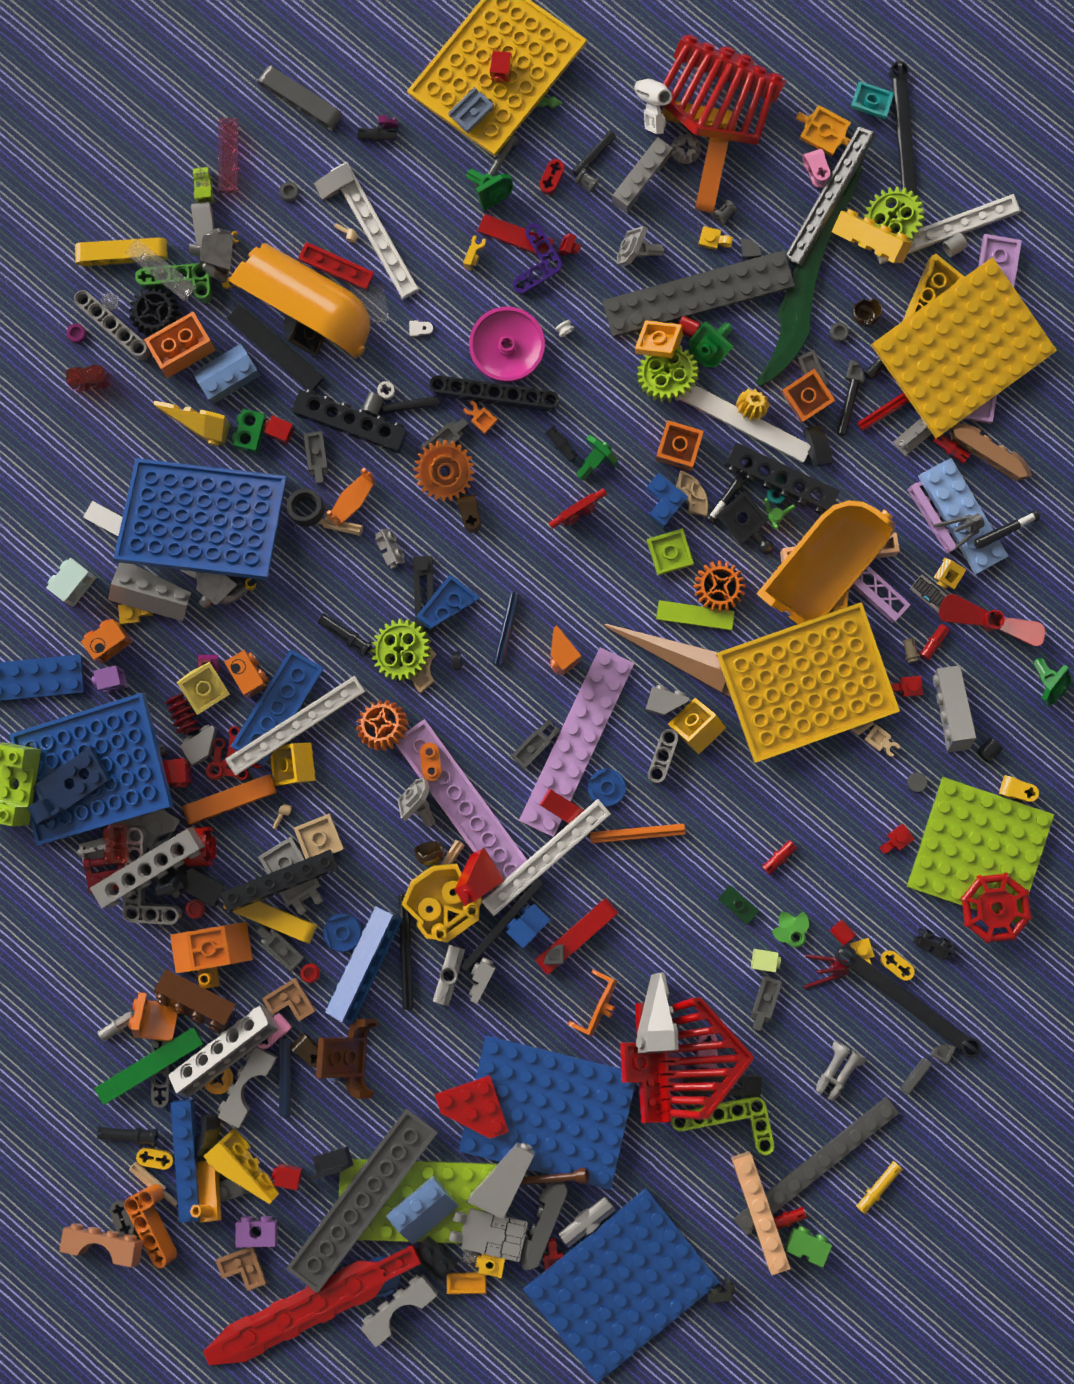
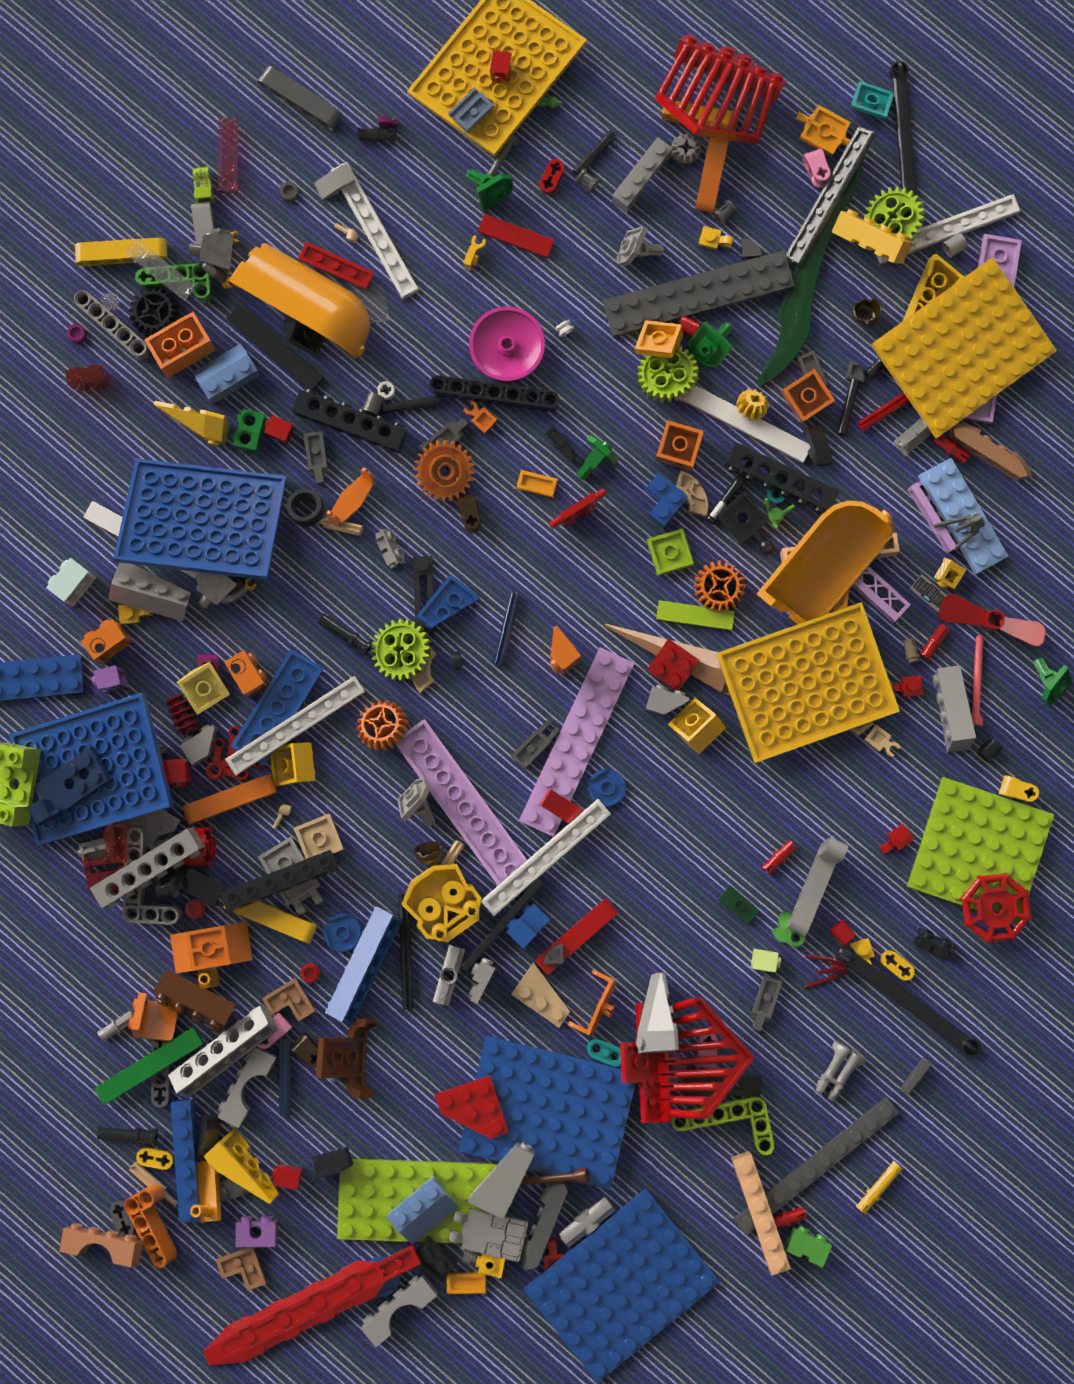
light orange gear [204,1067,234,1094] -> none
dark grey hinge [256,925,305,972] -> none
dark grey plate [286,1108,438,1293] -> none
white piece [409,321,433,337] -> none
orange plate [420,743,442,781] -> none
red slope [455,848,504,906] -> none
dark purple beam [513,223,562,294] -> none
red tile [558,233,581,256] -> none
orange axle [590,824,686,843] -> none
white plate [634,79,672,134] -> none
light grey beam [648,729,678,784] -> none
pearl dark grey bracket [707,1277,735,1303] -> none
dark grey tile [829,322,849,343] -> none
dark grey tile [907,773,927,792] -> none
dark grey tile [929,1044,956,1064] -> none
black piece [974,510,1040,549] -> none
none -> tan wing [511,962,570,1028]
none -> light orange tile [516,470,558,498]
none -> teal plate [587,1039,621,1067]
none -> red plate [647,639,700,691]
none -> light grey beam [787,837,849,936]
none -> coral piece [971,635,984,727]

